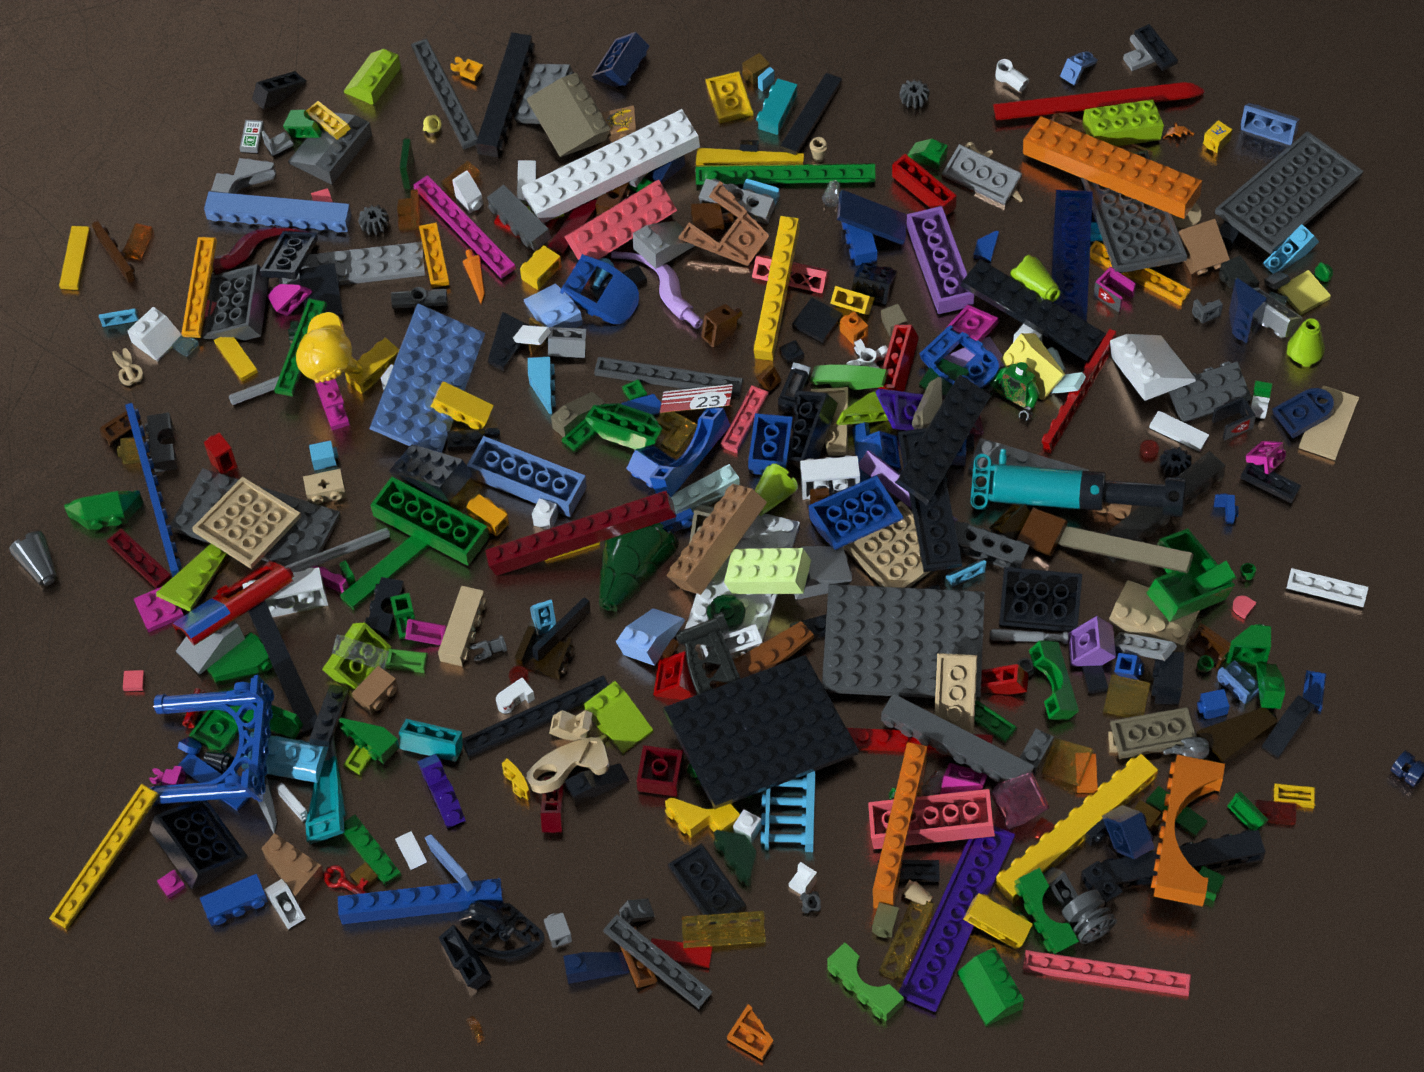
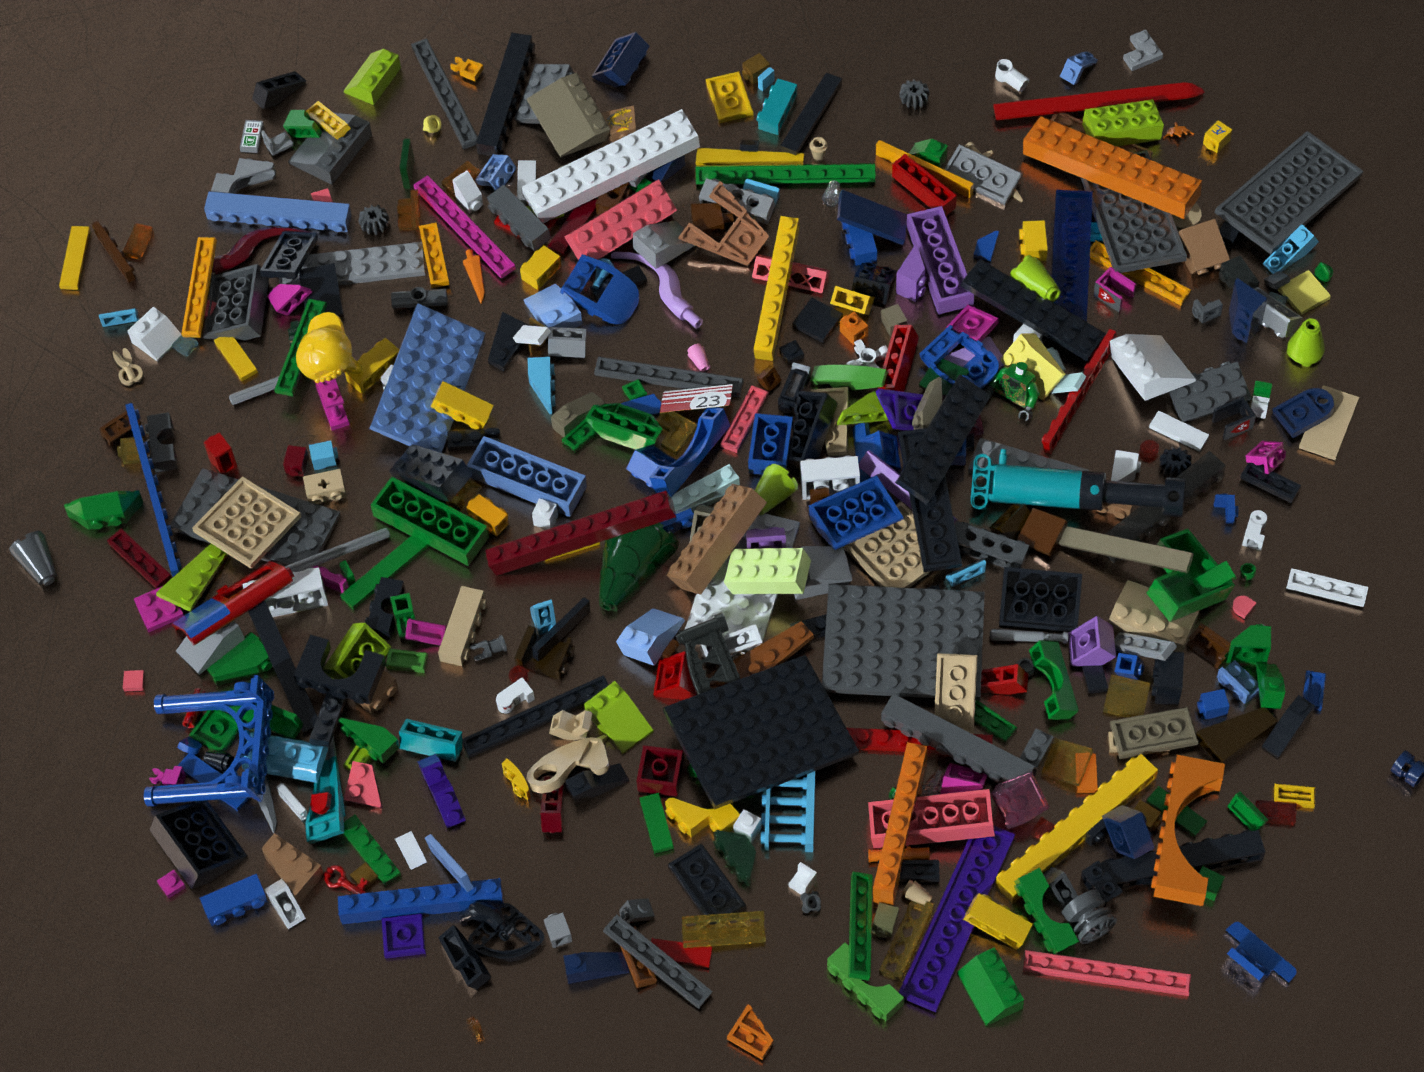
yellow tile [49,784,159,930] -> none
clear tile [332,635,389,669] -> none
reddish brown torso [701,304,743,348] -> none
dark green tile [707,595,746,632] -> none
black tile [1134,24,1178,71] -> none
dark grey piece [1163,737,1210,759] -> none
green hinge [1197,655,1214,673] -> none
medium blue slope [1240,103,1300,145] -> none
none -> dark red brick [283,445,309,476]
none -> black arch [294,635,386,704]
none -> red tile [310,792,332,815]
none -> coral wing [343,761,382,809]
none -> dark purple tile [382,913,426,959]
none -> medium blue bracket [475,154,516,191]
none -> green tile [639,793,674,854]
none -> bright pink cone [687,343,710,372]
none -> medium lavender slope [746,527,786,549]
none -> green plate [848,871,873,981]
none -> orange pin [868,846,930,862]
none -> light orange tile [876,140,974,198]
none -> medium lavender slope [896,246,926,302]
none -> yellow brick [1019,220,1048,261]
none -> white slope [1111,450,1141,482]
none -> blue plate [1226,922,1297,983]
none -> white leg [1242,510,1267,551]

